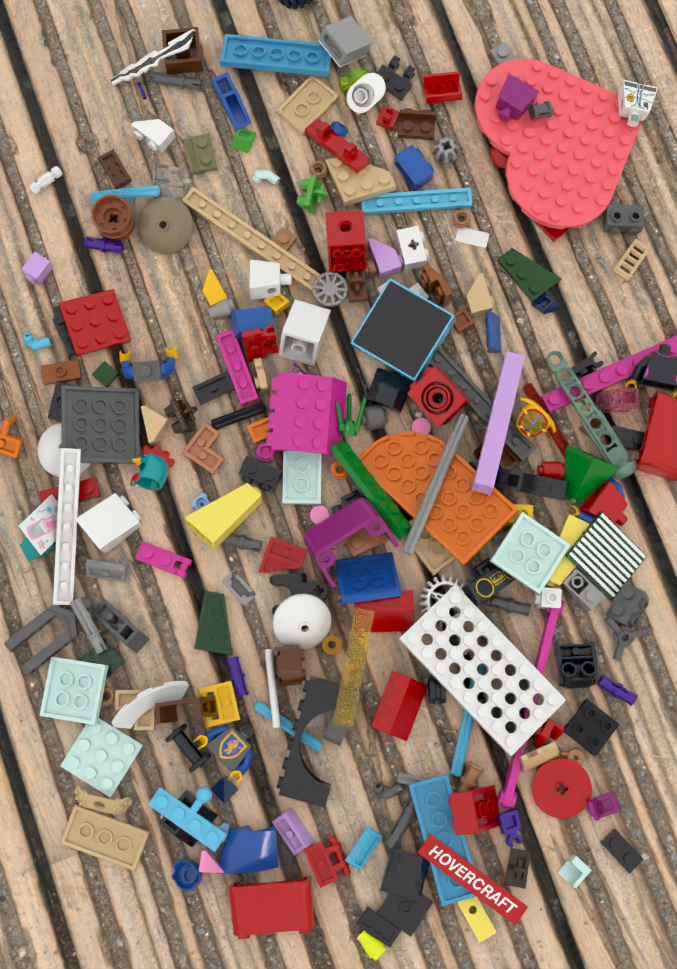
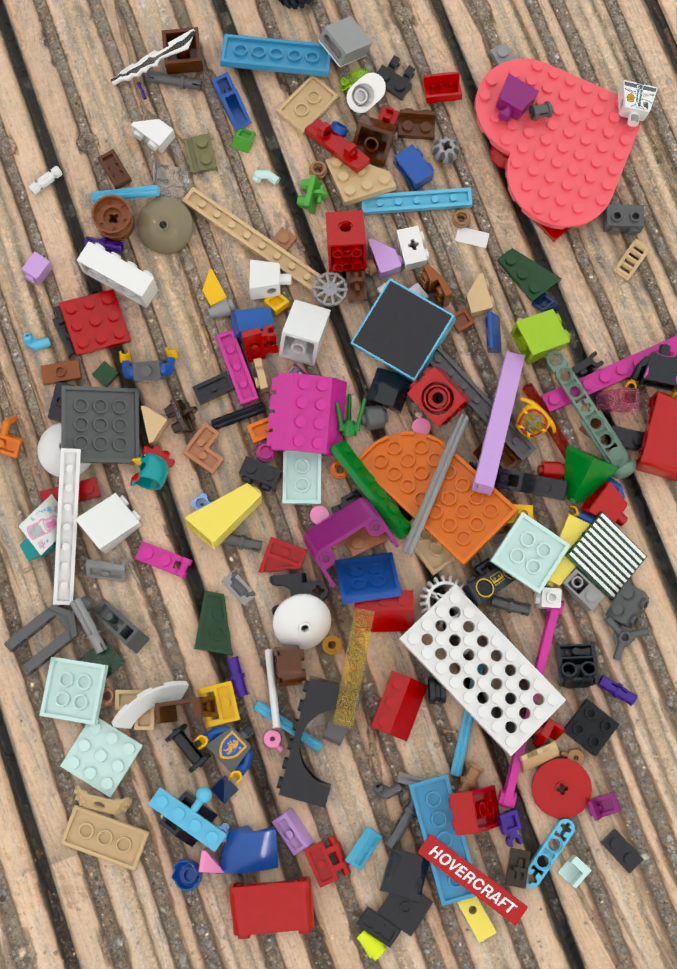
none -> white brick [77,242,158,308]
none -> bright pink piece [263,729,284,753]
none -> reddish brown slope [353,115,397,167]
none -> lime slope [511,309,570,365]
none -> medium azure beam [526,818,575,888]

